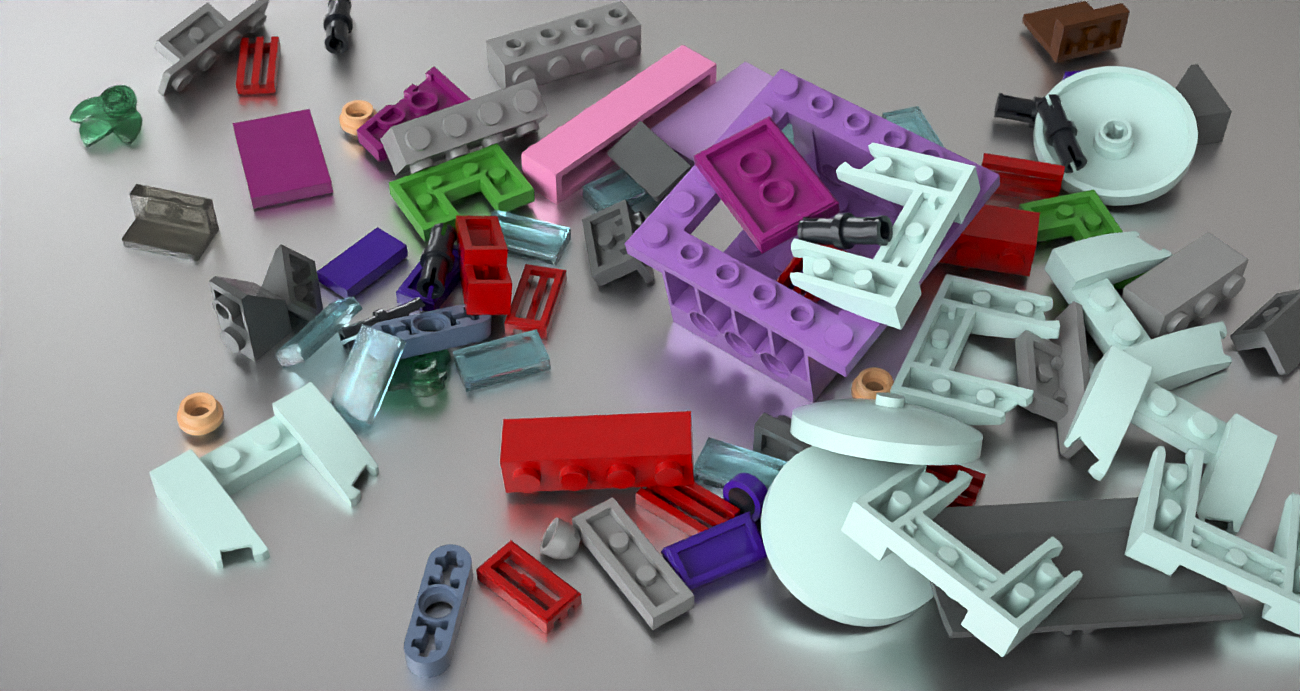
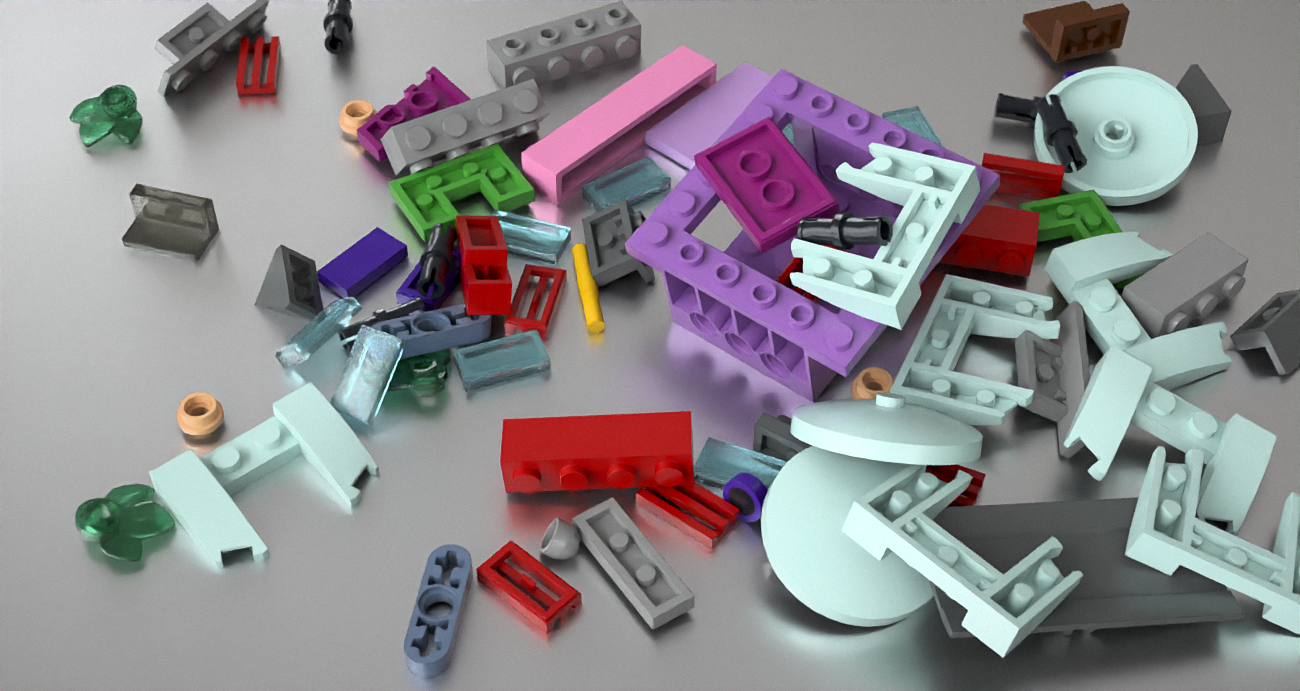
dark grey slope [209,276,292,362] -> none
magenta tile [232,109,333,209] -> none
dark grey panel [607,121,692,201] -> none
dark purple tile [661,512,768,592] -> none
none -> clear green plate [75,483,175,561]
none -> yellow piece [572,243,605,333]

